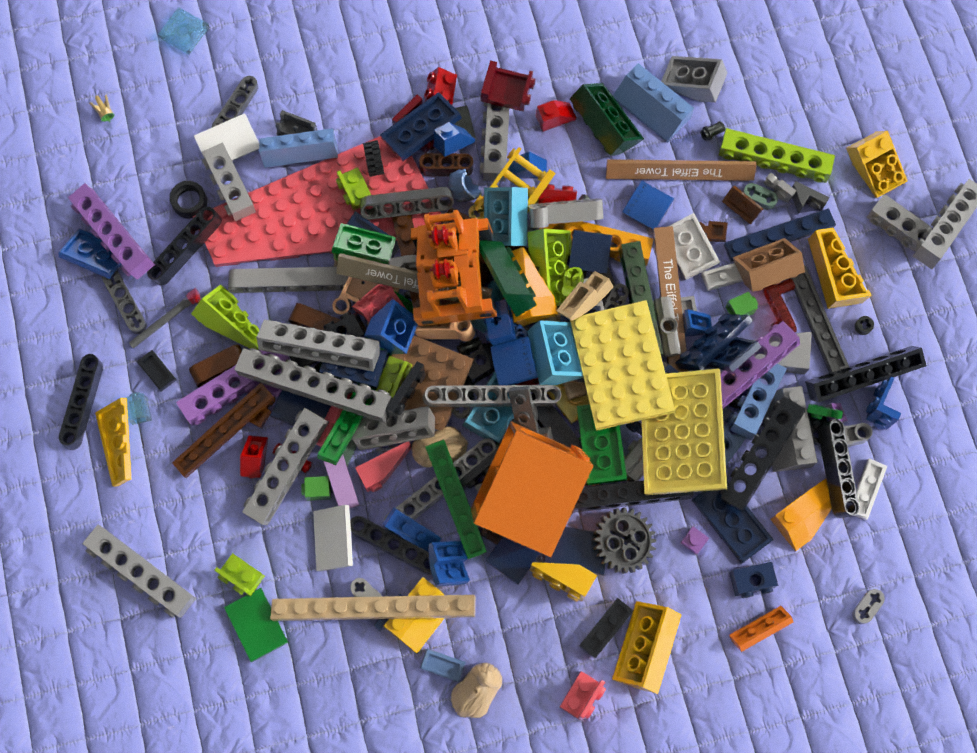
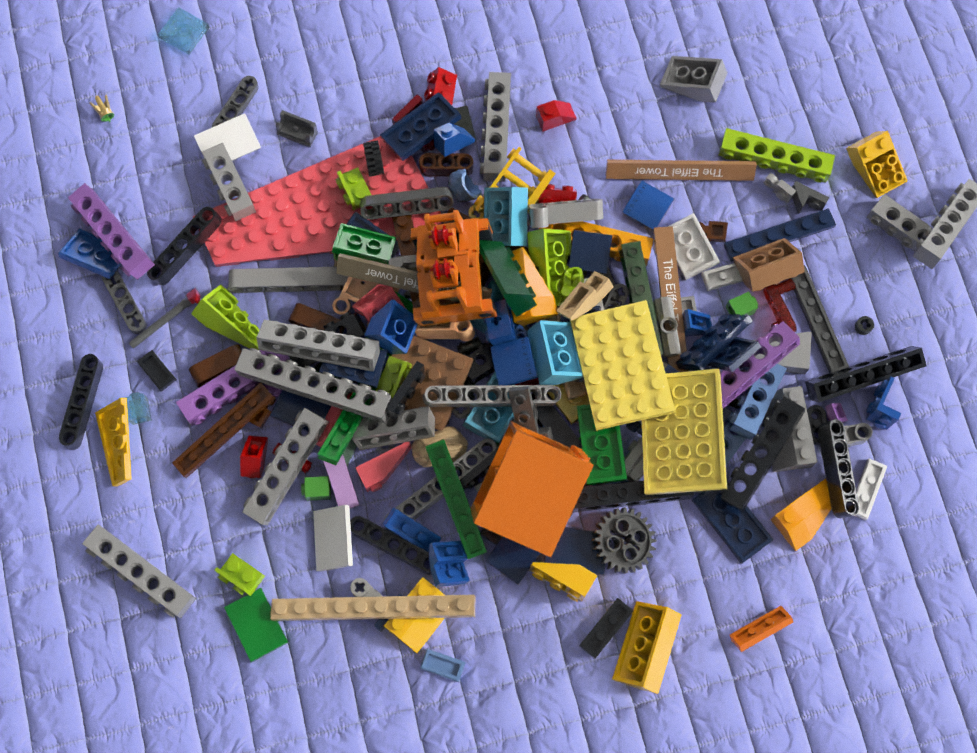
black tyre [170,181,207,219] -> none
medium blue brick [259,128,338,168] -> none
tan hair [451,662,502,718] -> none
dark red panel [481,60,536,112] -> none
blue slope [510,152,547,178] -> none
coral bracket [560,671,606,721] -> none
dark green slope [569,83,644,156] -> none
medium blue slope [613,63,694,143] -> none
medium lavender plate [681,526,709,555] -> none
pearl dark grey pin [700,121,725,140] -> none
reddish brown plate [722,186,763,225] -> none
dark blue brick [729,562,778,599] -> none
sand green beam [743,183,778,210] -> none
green plate [807,404,843,419] -> none
yellow wedge [808,228,872,309] -> none
light grey beam [852,589,885,624] -> none

